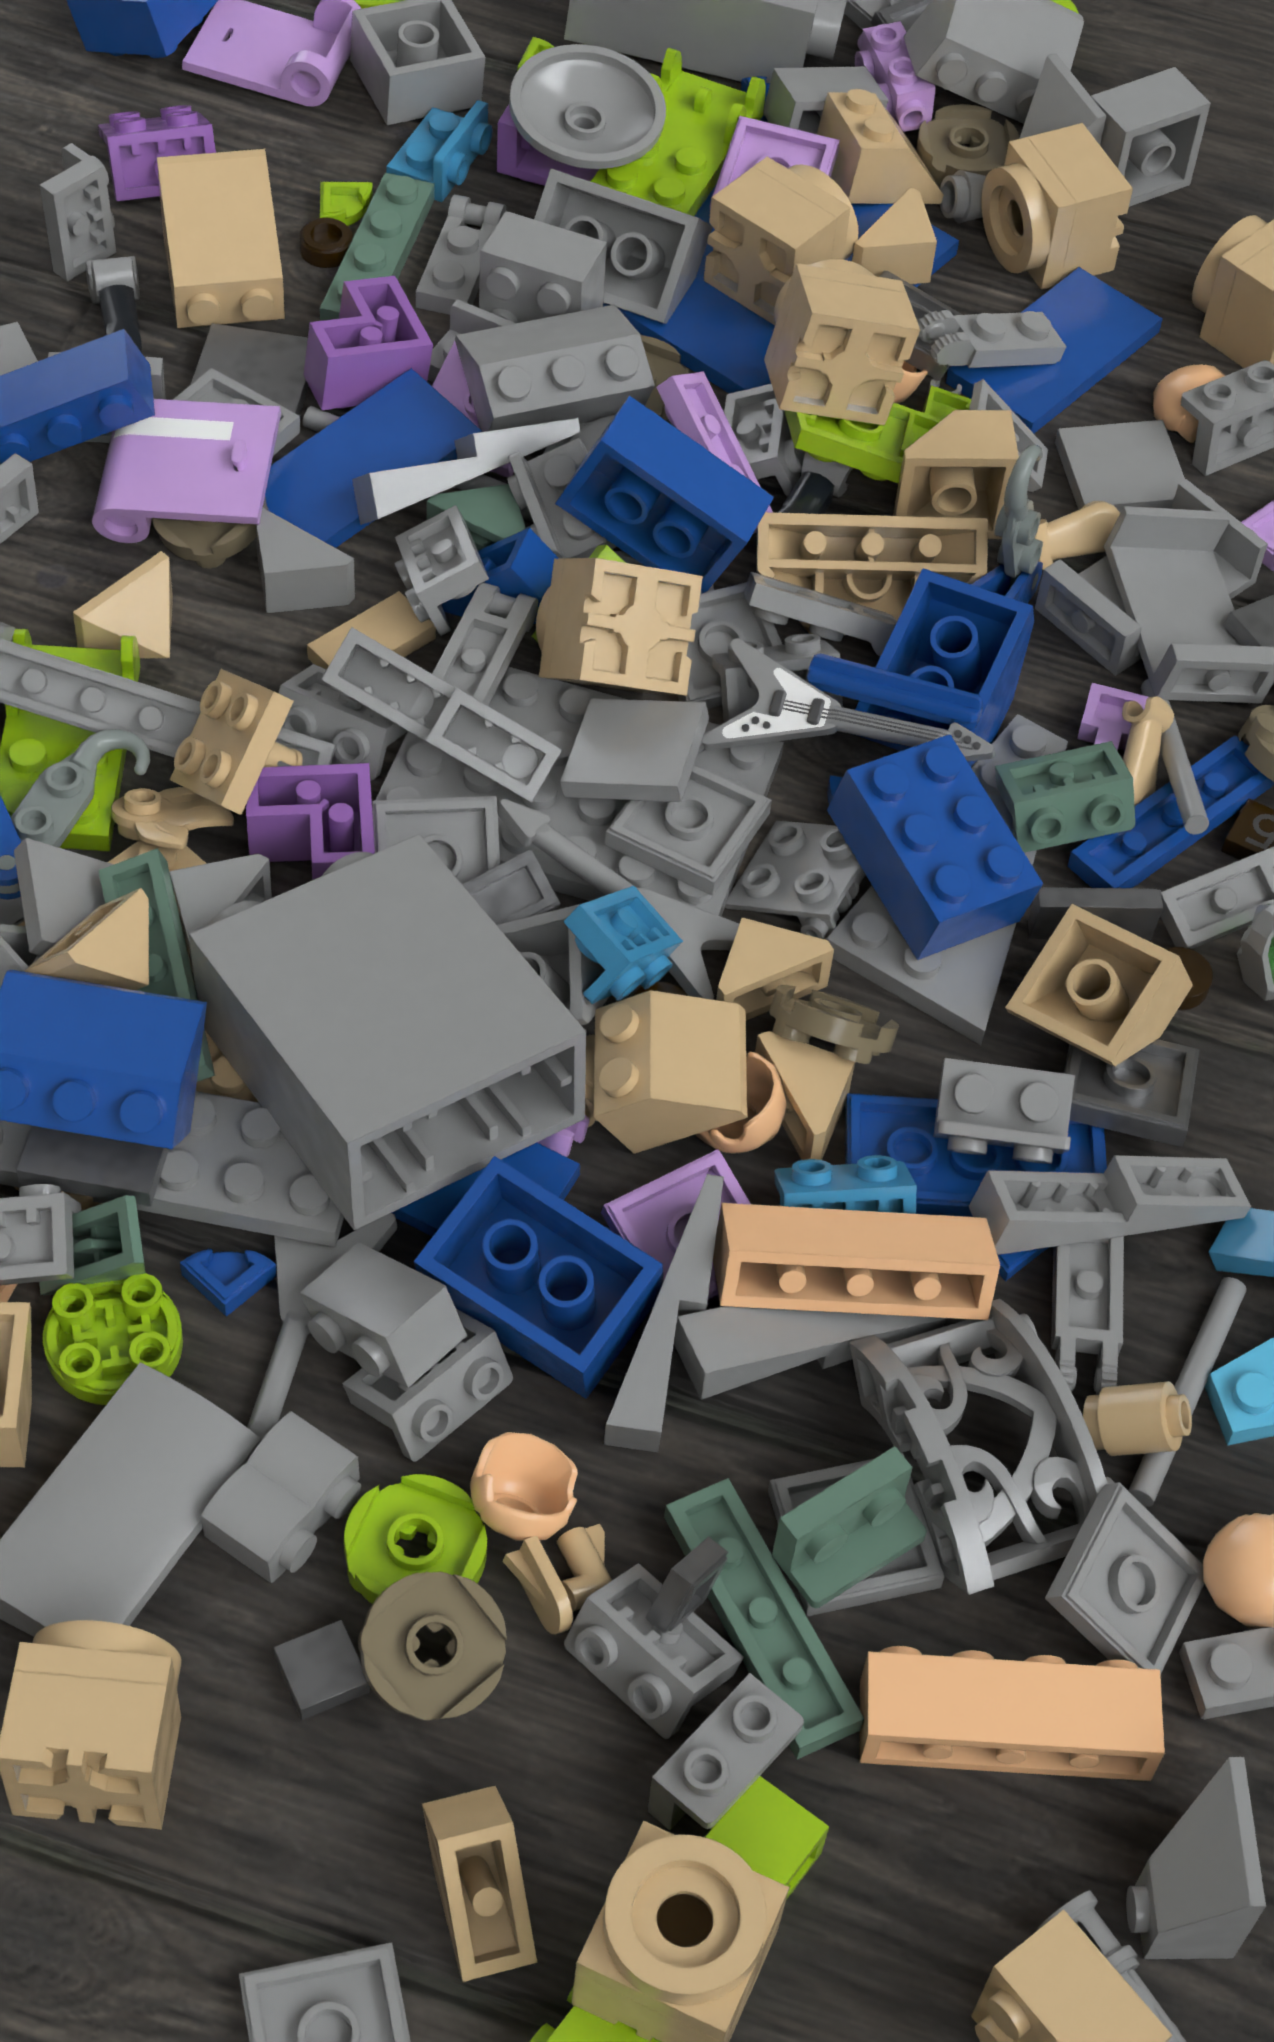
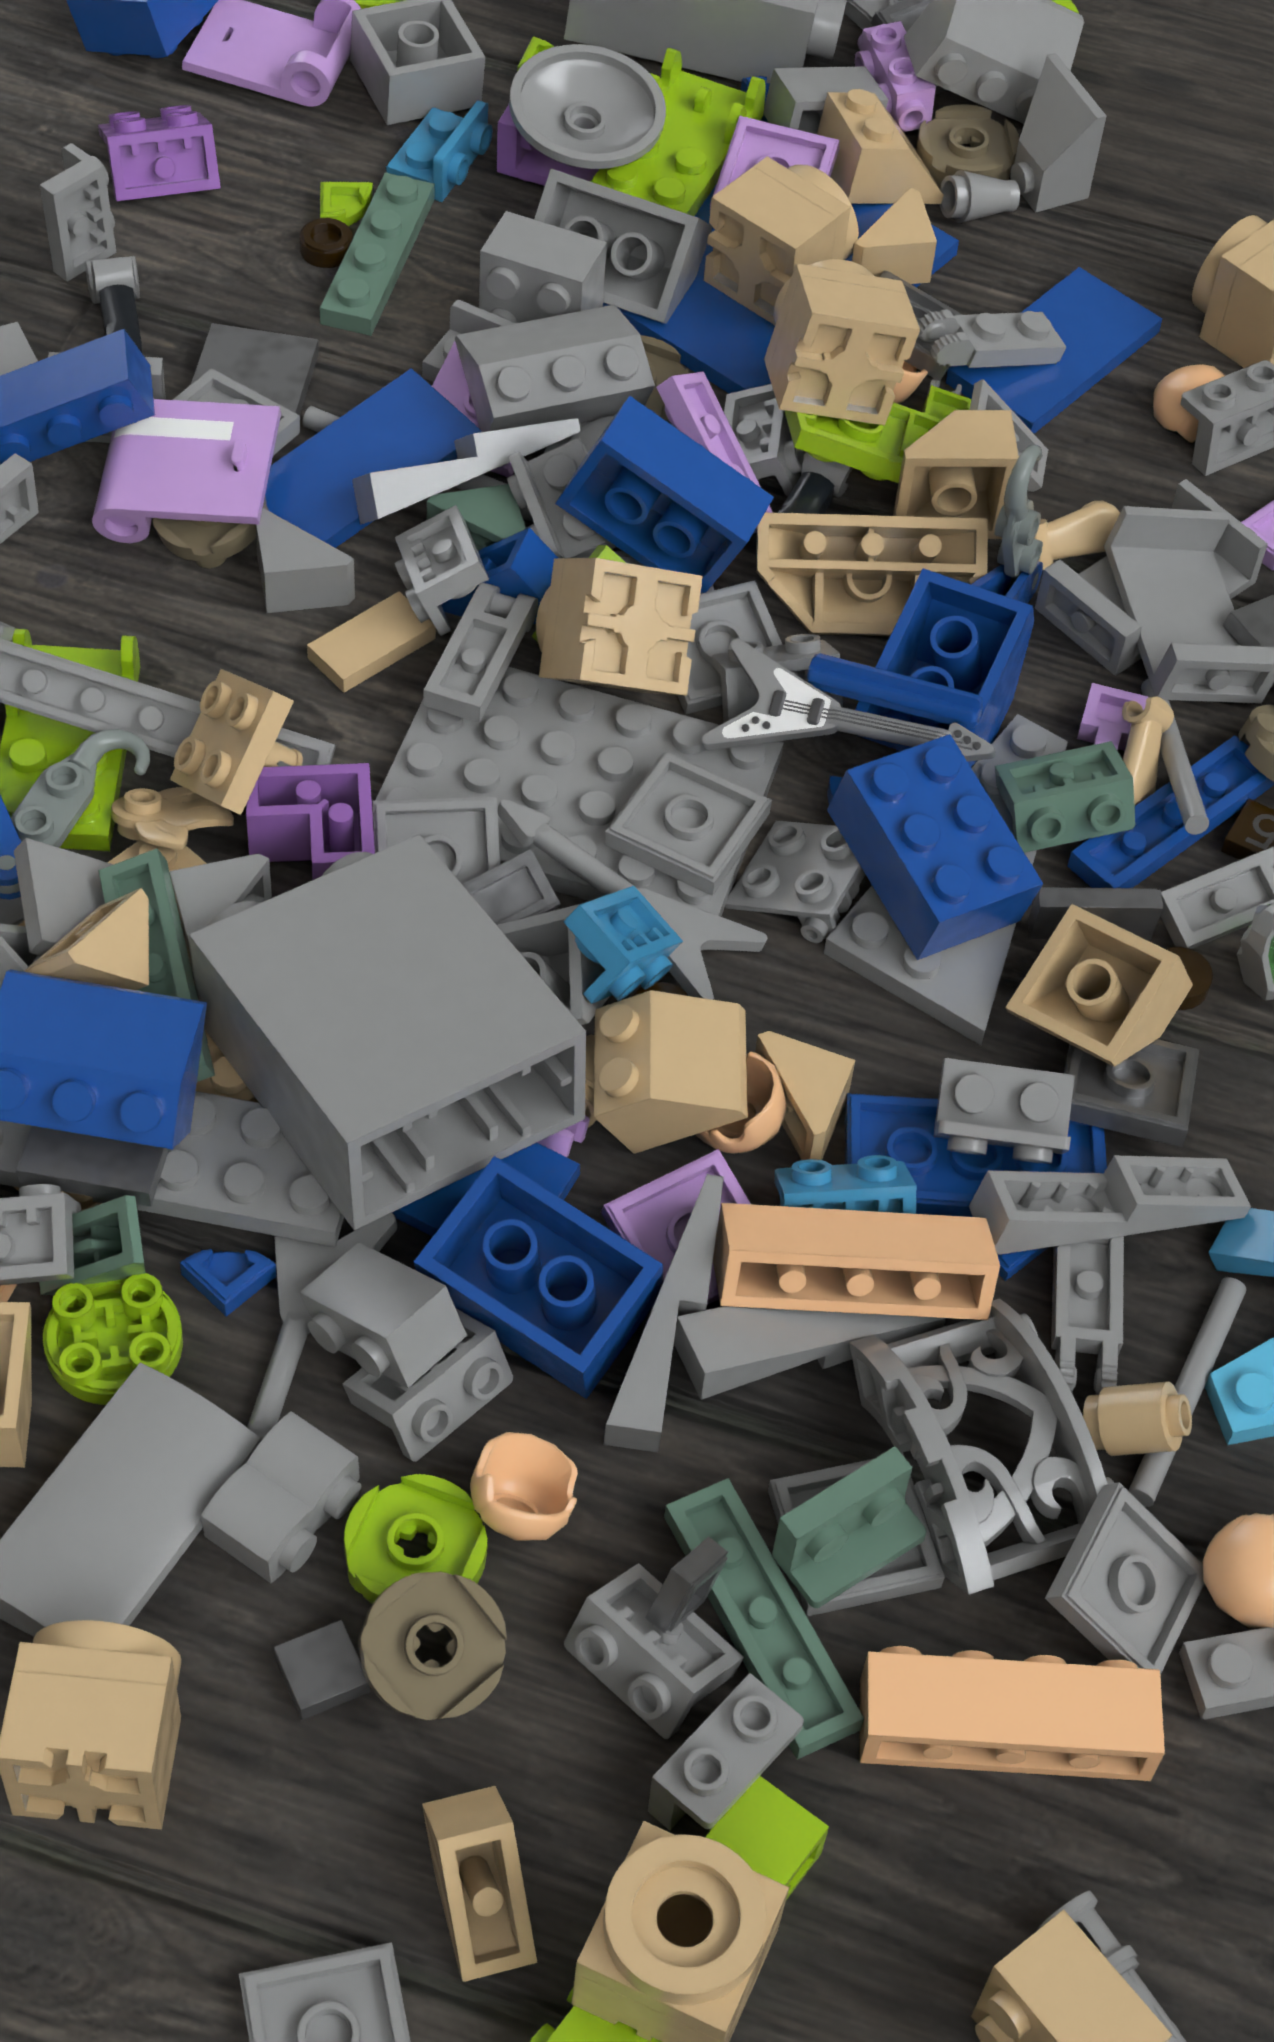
tan slope [73,551,173,658] -> none
tan slope [157,149,285,328] -> none
light grey bracket [279,664,408,781] -> none
medium lavender brick [303,276,433,410] -> none
light grey slope [321,627,562,803] -> none
light grey plate [416,194,506,315] -> none
tan piece [503,1524,612,1635] -> none
light grey tile [560,698,709,802] -> none
tan slope [716,918,834,1020] -> none
light grey plate [744,572,897,656] -> none
dark tan plate [769,985,899,1064] -> none
tan piece [981,123,1133,290] -> none
light grey tile [1055,420,1185,513] -> none
light grey brick [1091,67,1211,207] -> none
light grey slope [1126,1757,1266,1959] -> none

